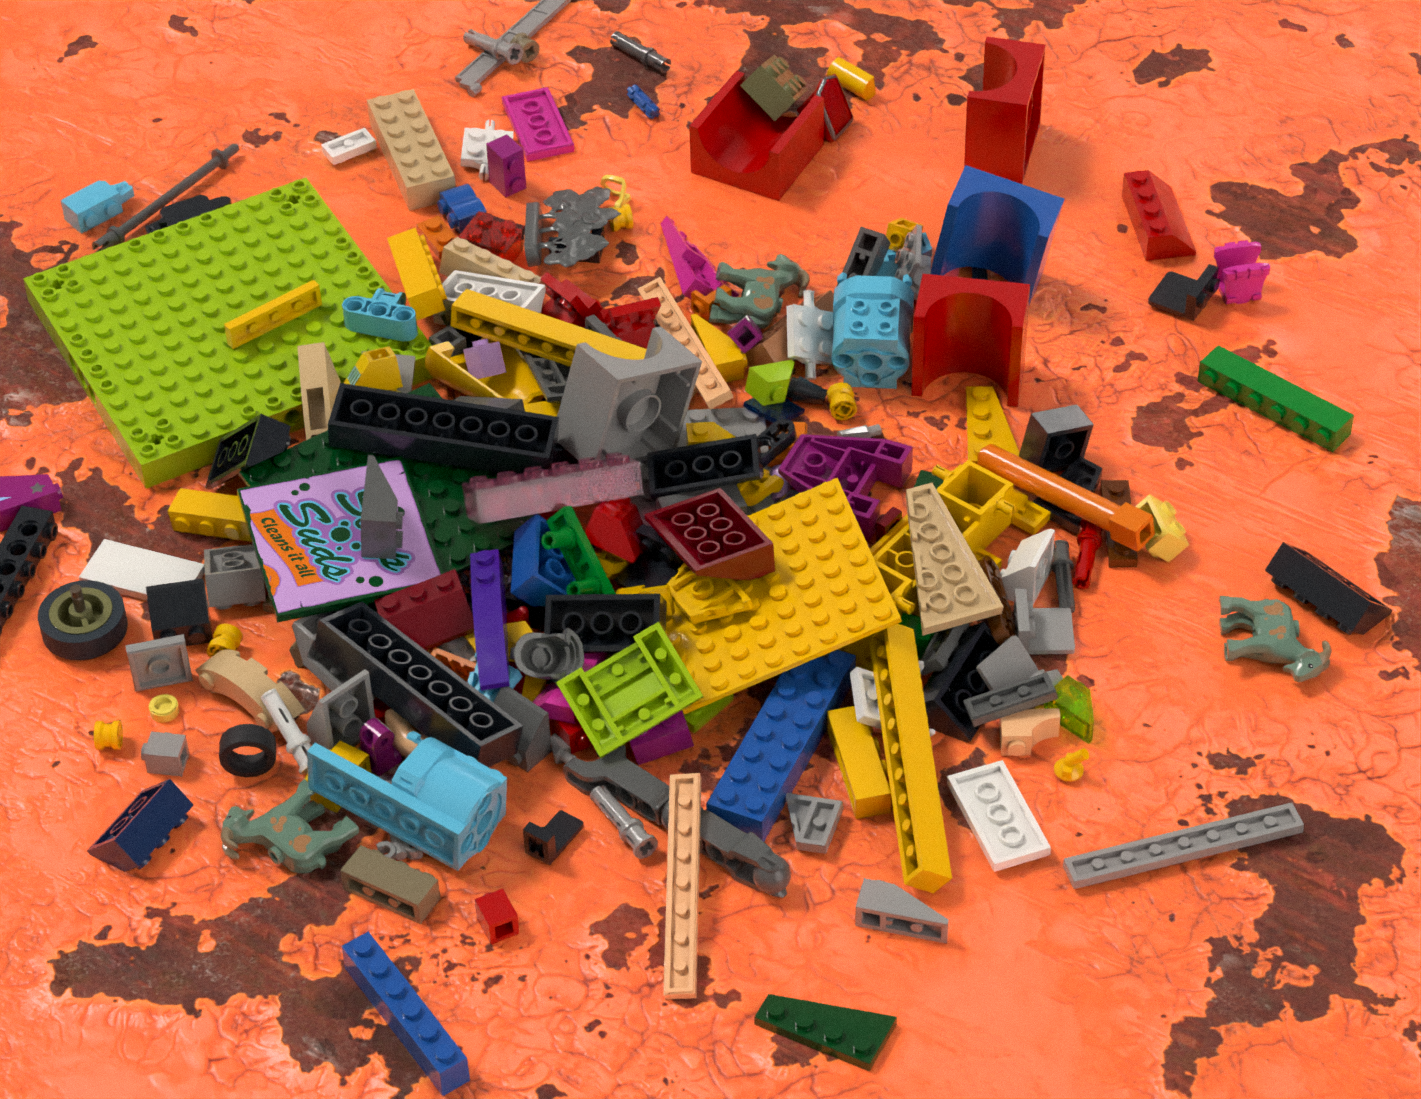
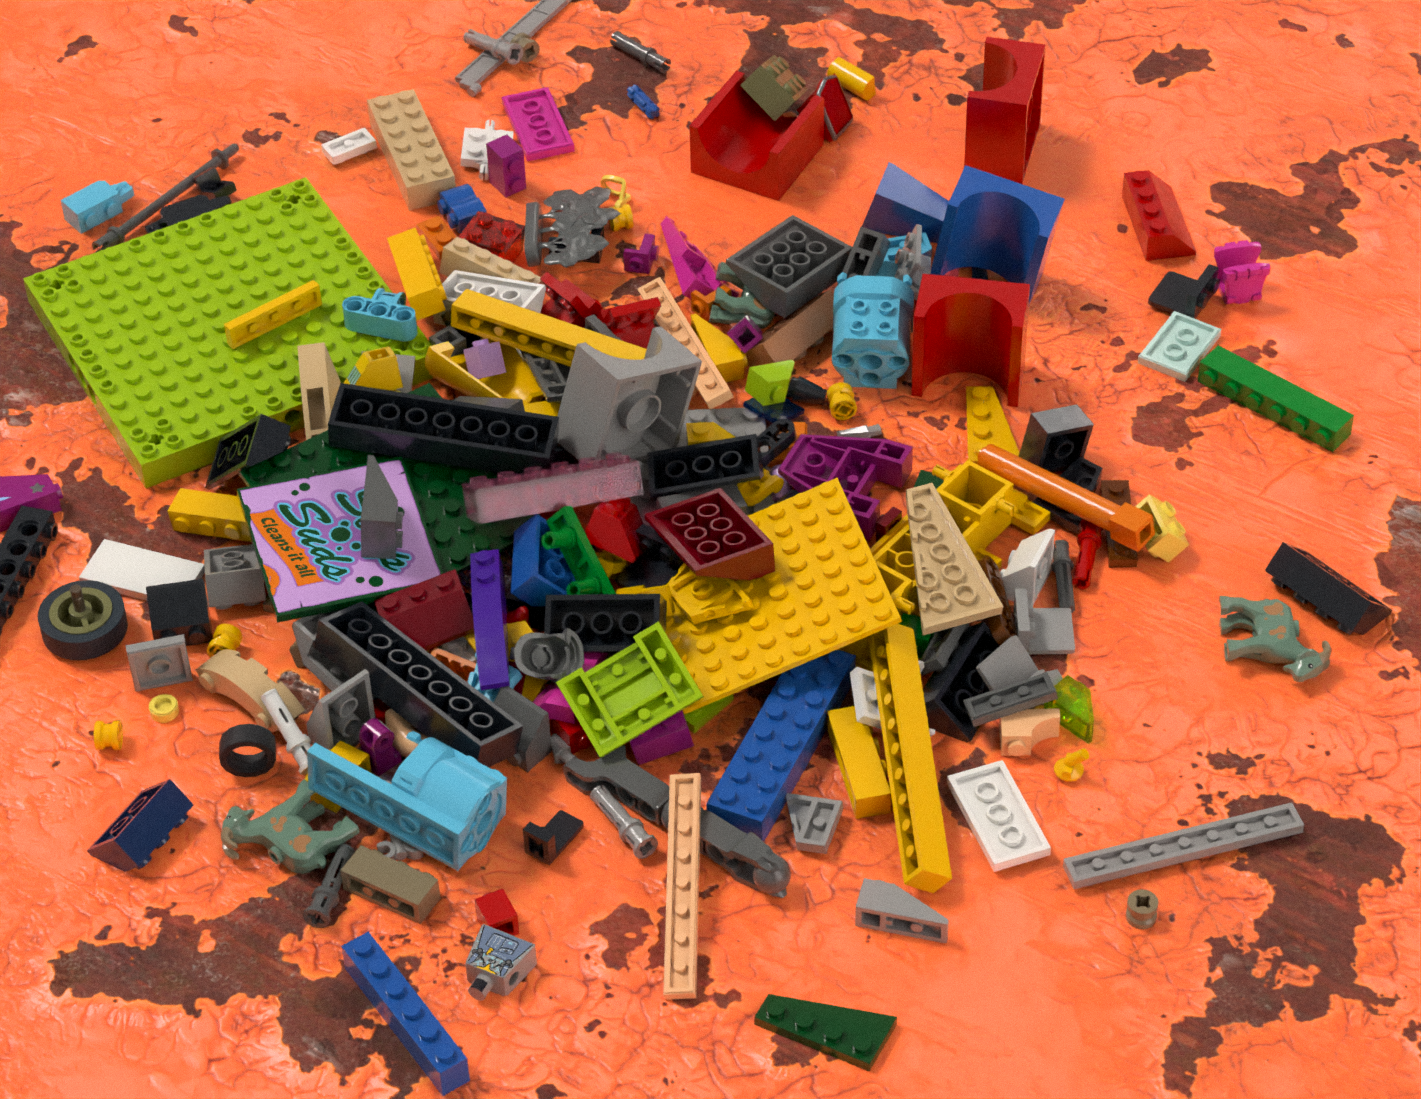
brick [141,731,190,777] -> none
white plate [787,290,834,380] -> none
yellow bracket [886,218,924,252] -> none
none -> black bracket [194,168,237,200]
none -> dark grey pin [303,844,355,928]
none -> torso [465,924,537,1001]
none -> magenta bracket [623,234,659,274]
none -> dark grey slope [726,215,852,318]
none -> blue slope [862,162,949,243]
none -> dark tan wheel [1126,889,1159,929]
none -> light aqua tile [1138,311,1222,382]

